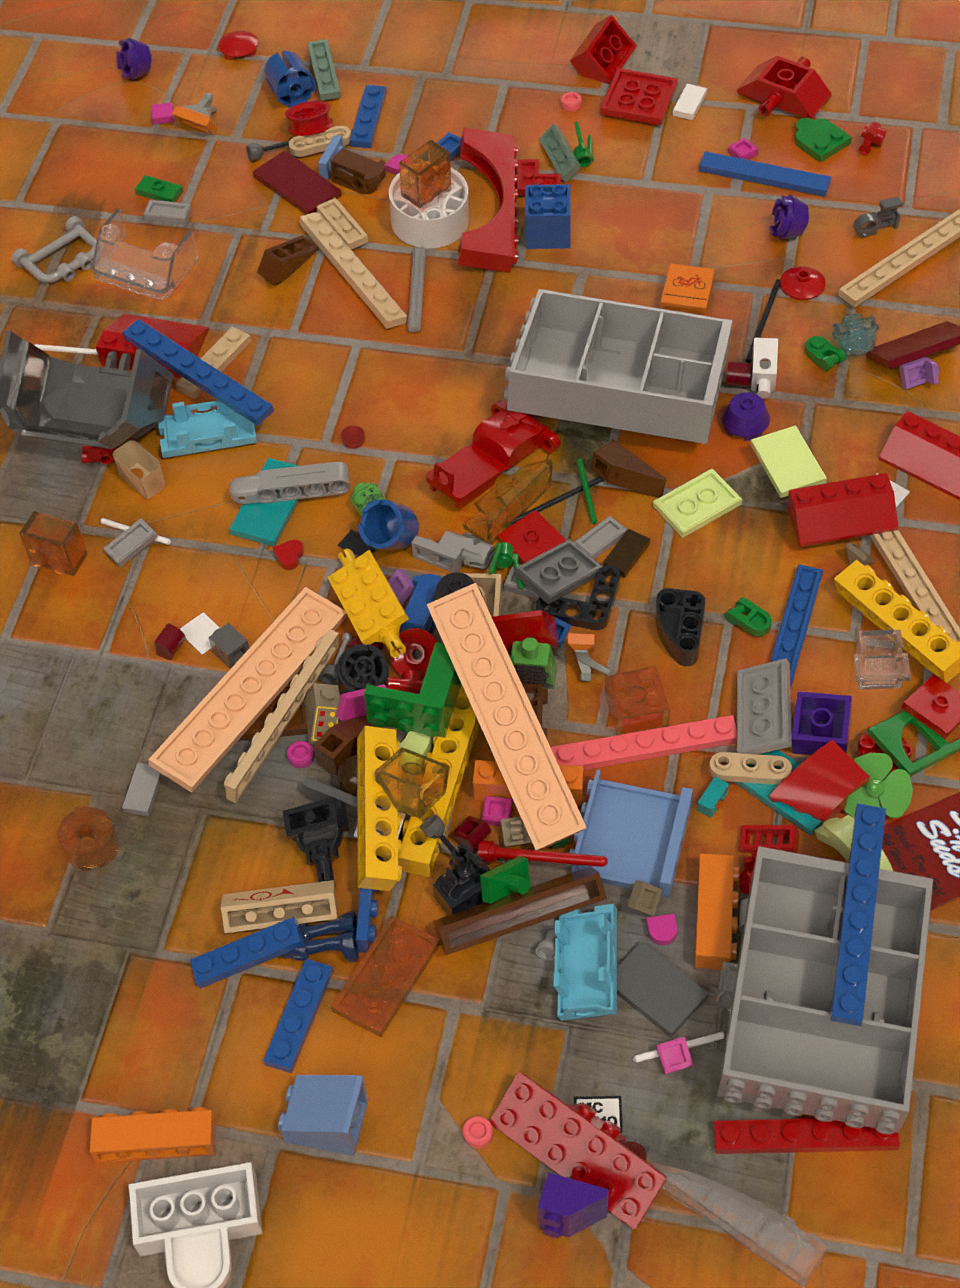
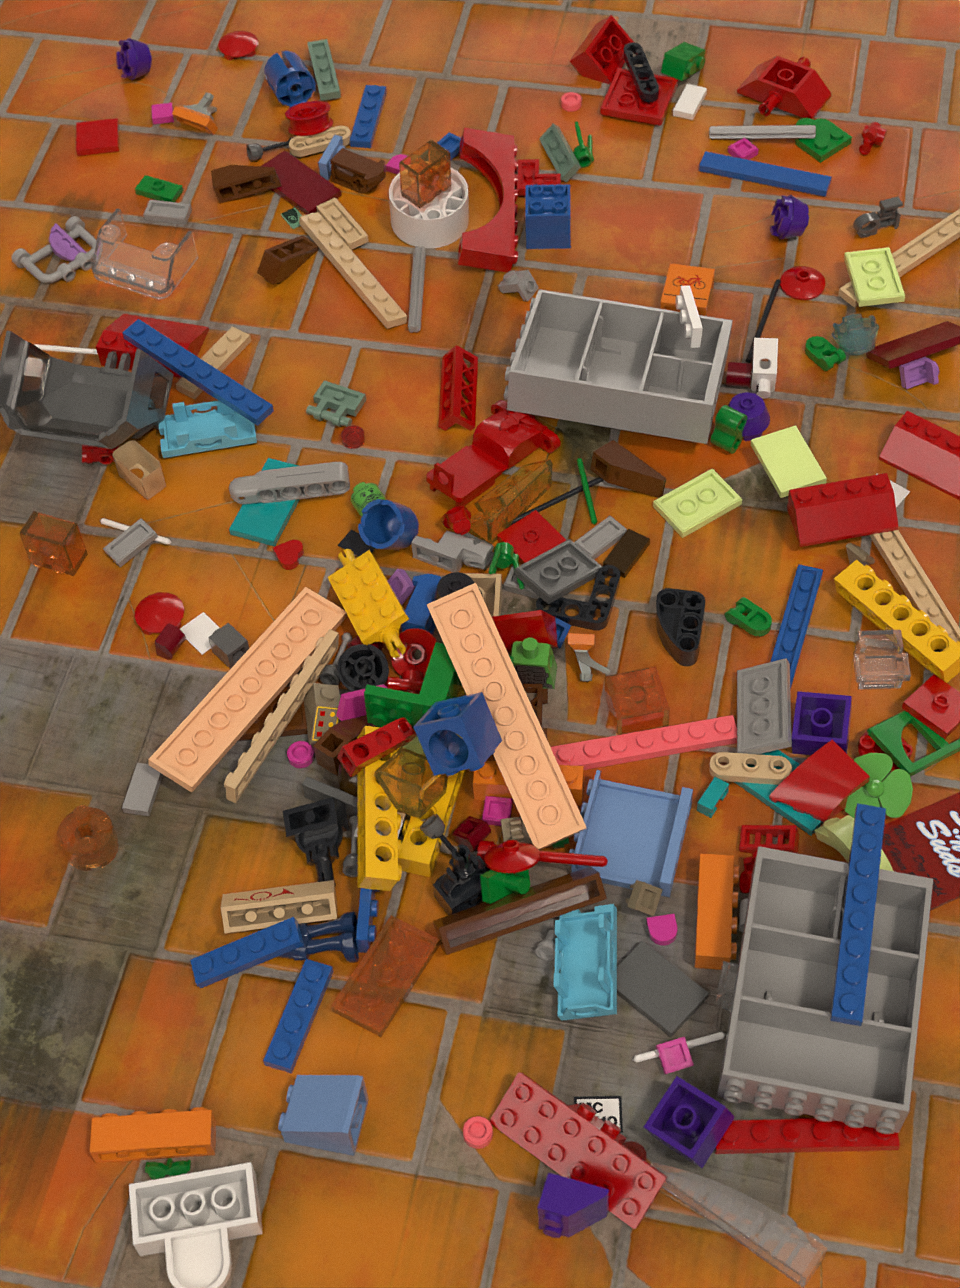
none -> medium lavender tile [49,223,87,262]
none -> red tile [76,118,119,156]
none -> red dish [134,592,185,635]
none -> green piece [145,1158,191,1180]
none -> reddish brown slope [211,165,281,203]
none -> clear green sticker [281,207,302,229]
none -> sand green plate [306,380,366,428]
none -> red leg [337,717,417,777]
none -> dark grey hinge [343,816,358,877]
none -> blue brick [414,692,502,776]
none -> red fence [438,345,478,431]
none -> red plate [441,506,471,535]
none -> red dish [484,840,540,873]
none -> light grey bracket [498,270,538,301]
none -> black beam [624,42,659,103]
none -> dark purple brick [644,1076,735,1169]
none -> green brick [661,42,706,81]
none -> white plate [675,286,703,348]
none -> light grey axle [709,125,816,139]
none -> green axle [710,405,747,454]
none -> yellowish green tile [844,247,905,307]

